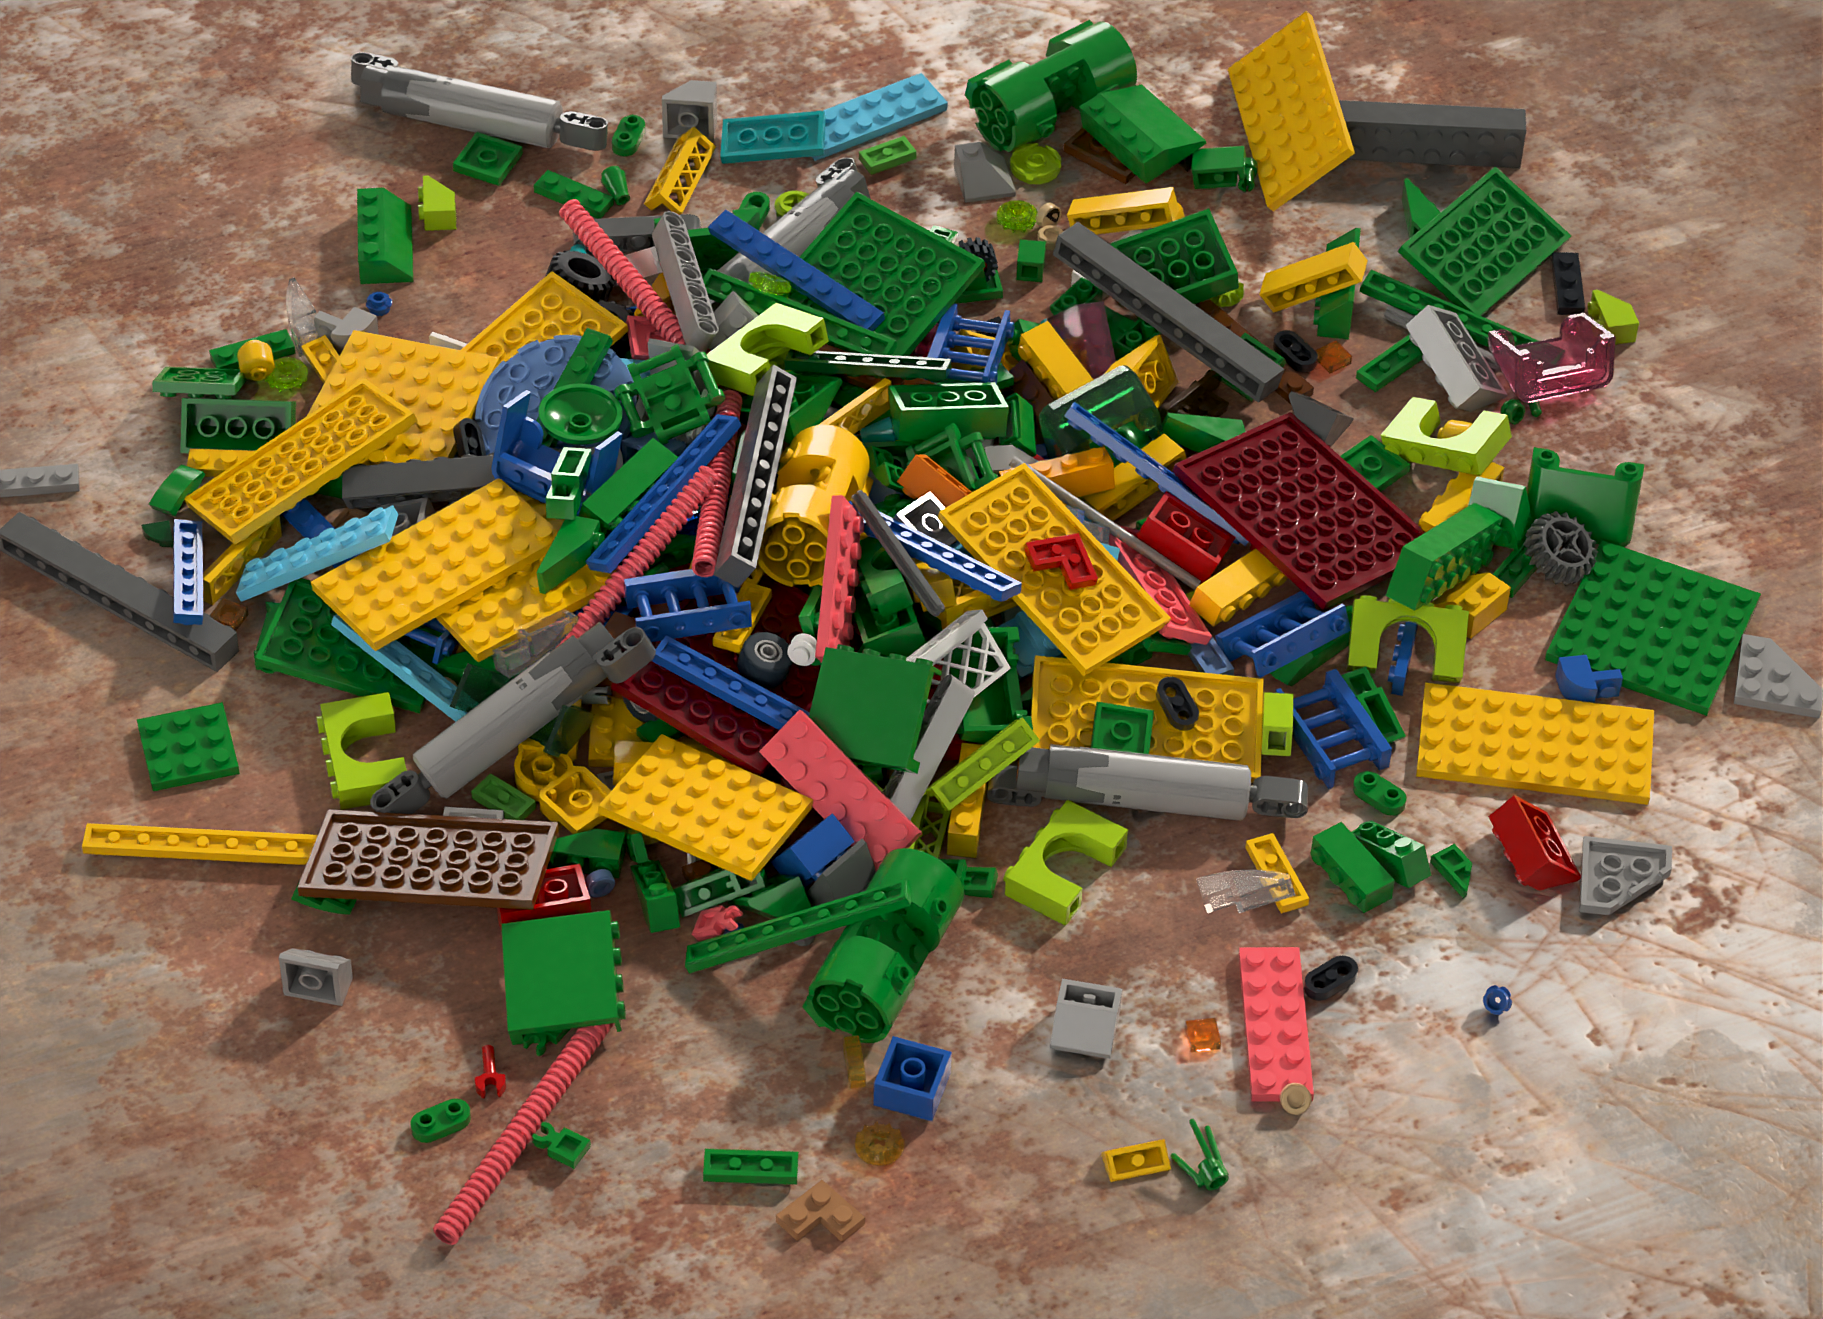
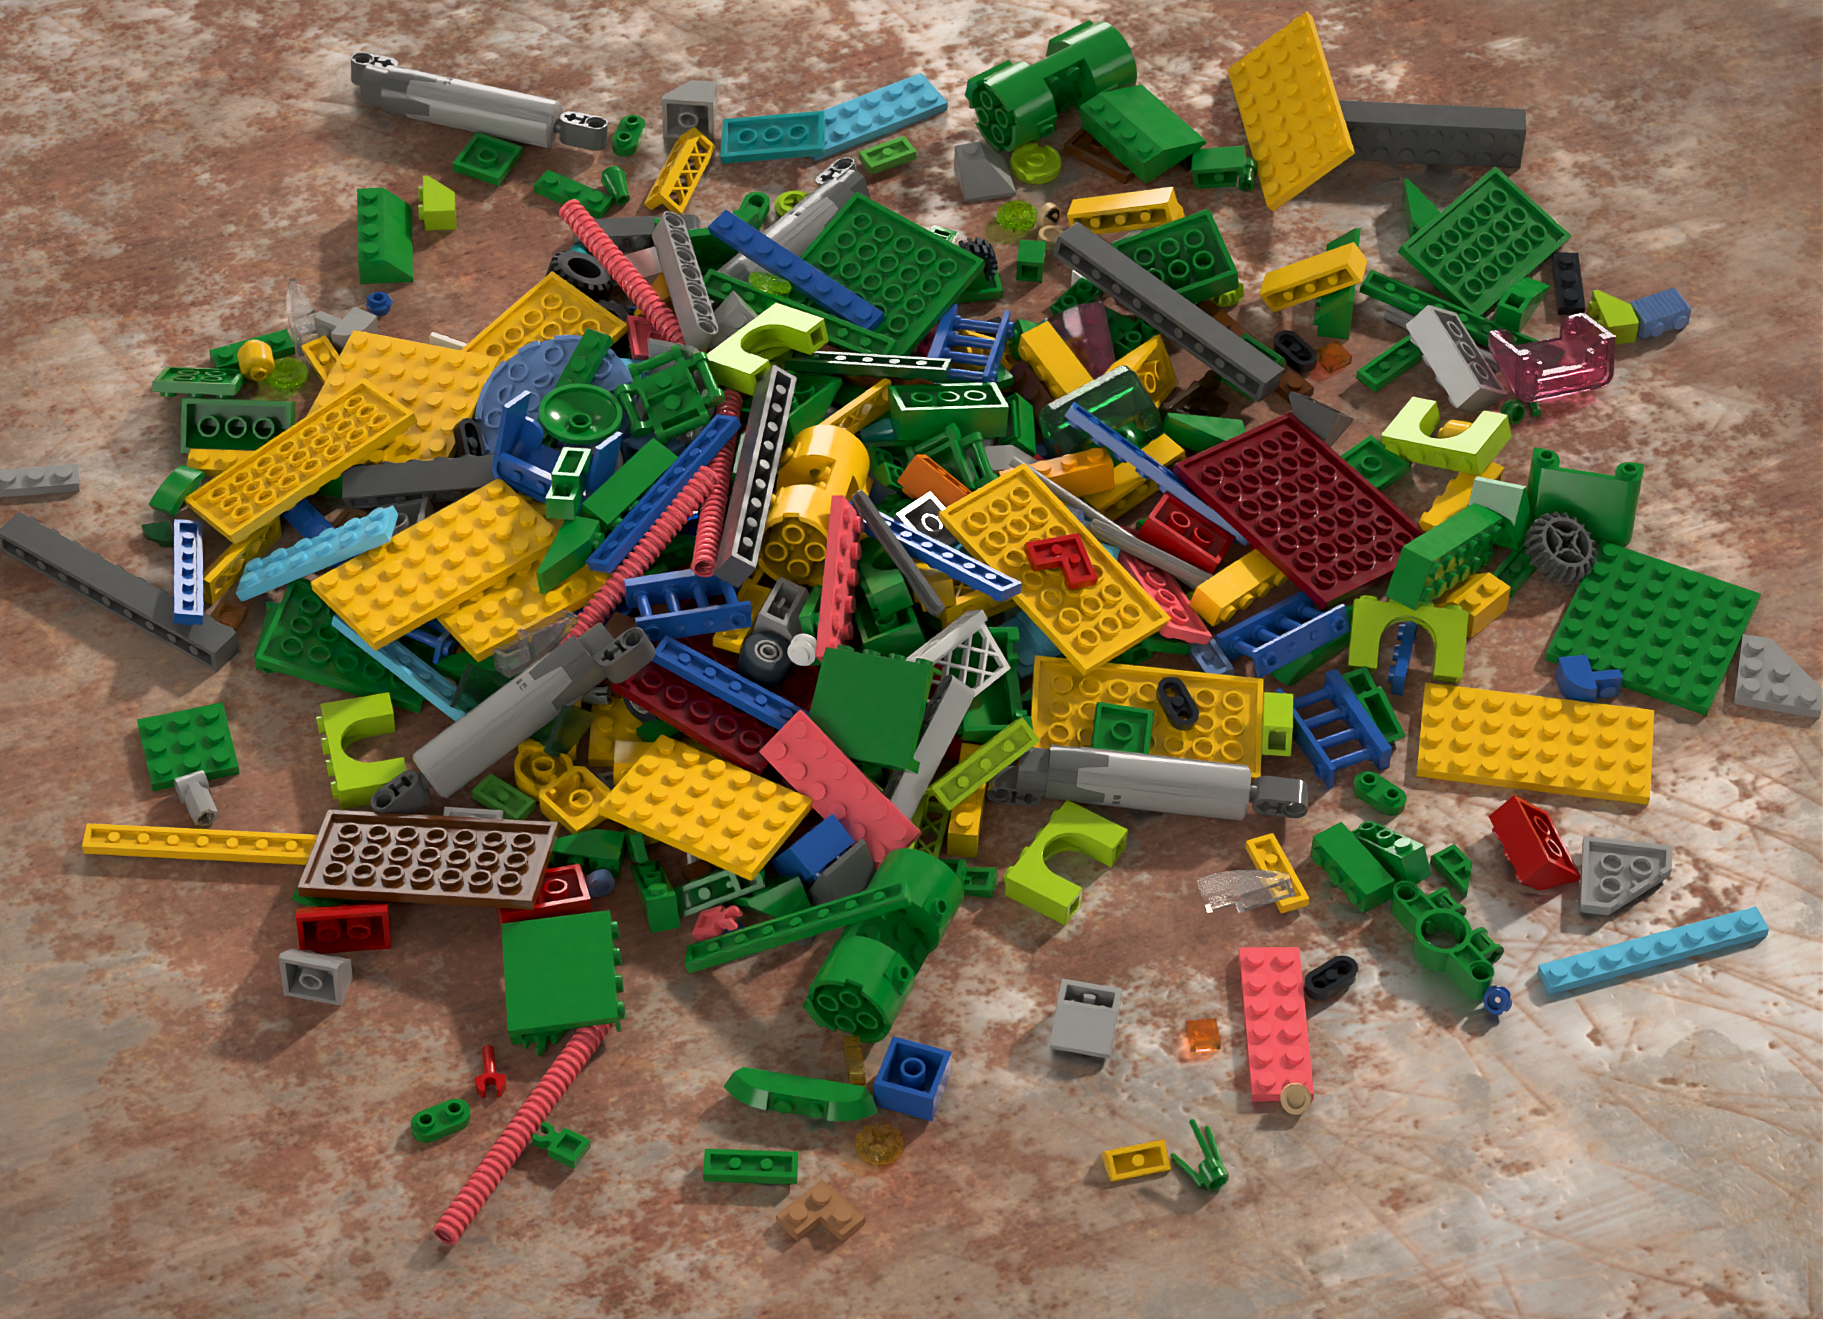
none -> light grey piece [174,770,219,828]
none -> red slope [296,902,391,954]
none -> green brick [723,1067,878,1122]
none -> light grey slope [751,577,810,645]
none -> light grey axle [1088,519,1213,586]
none -> green piece [1390,881,1504,1000]
none -> green slope [1494,276,1550,333]
none -> medium azure plate [1537,906,1769,995]
none -> medium blue brick [1629,287,1692,339]

